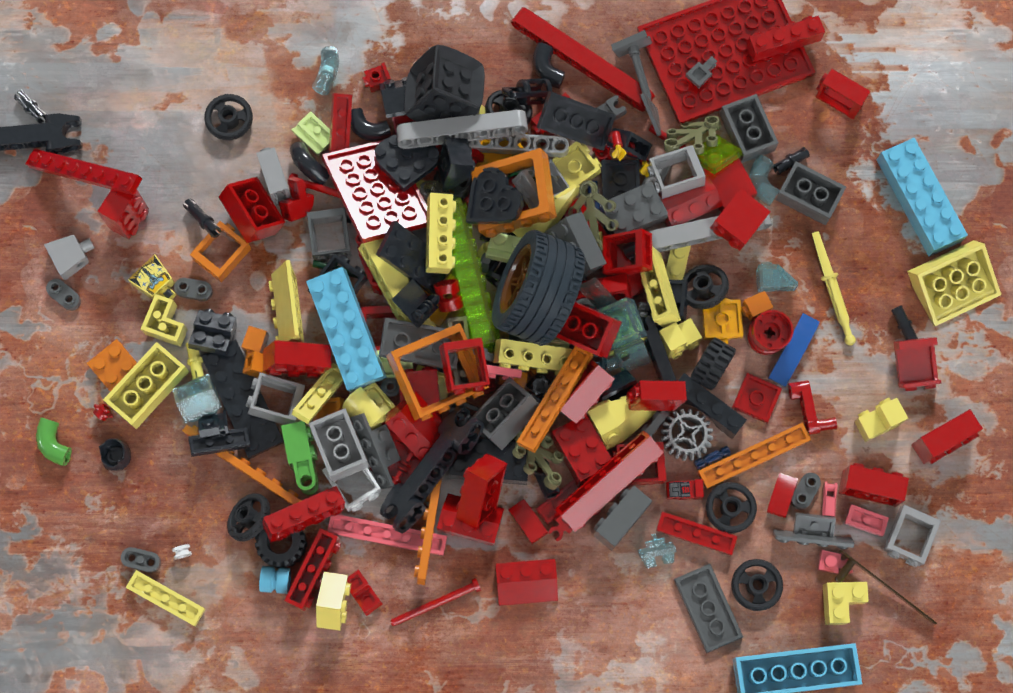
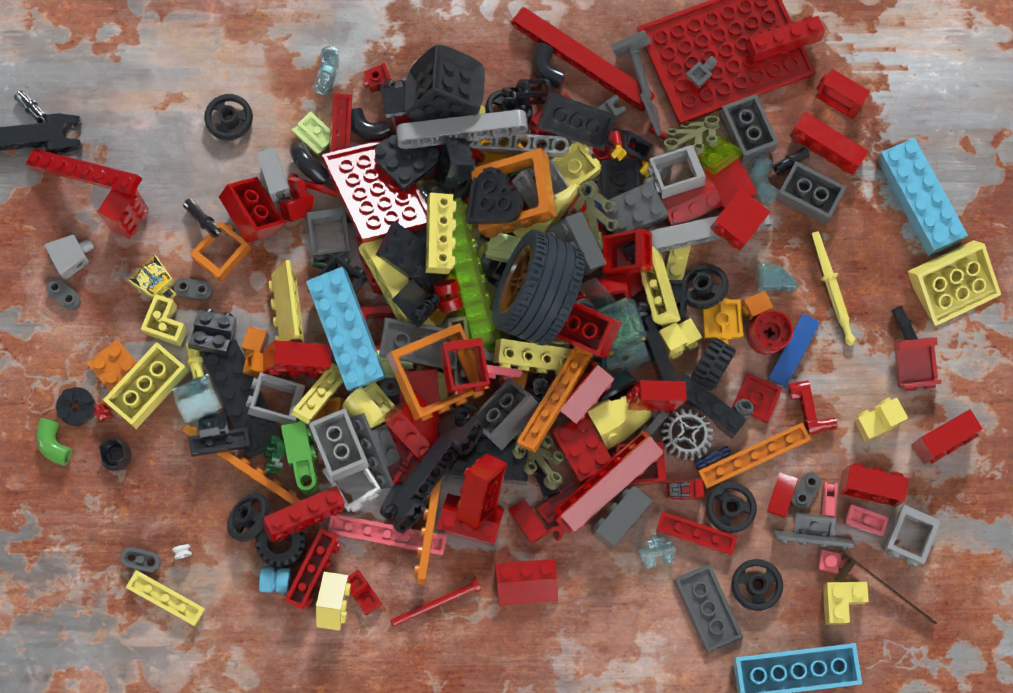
none -> black plate [56,387,96,427]
none -> dark green plate [264,435,285,475]
none -> dark grey plate [734,399,753,417]
none -> red brick [790,111,869,176]

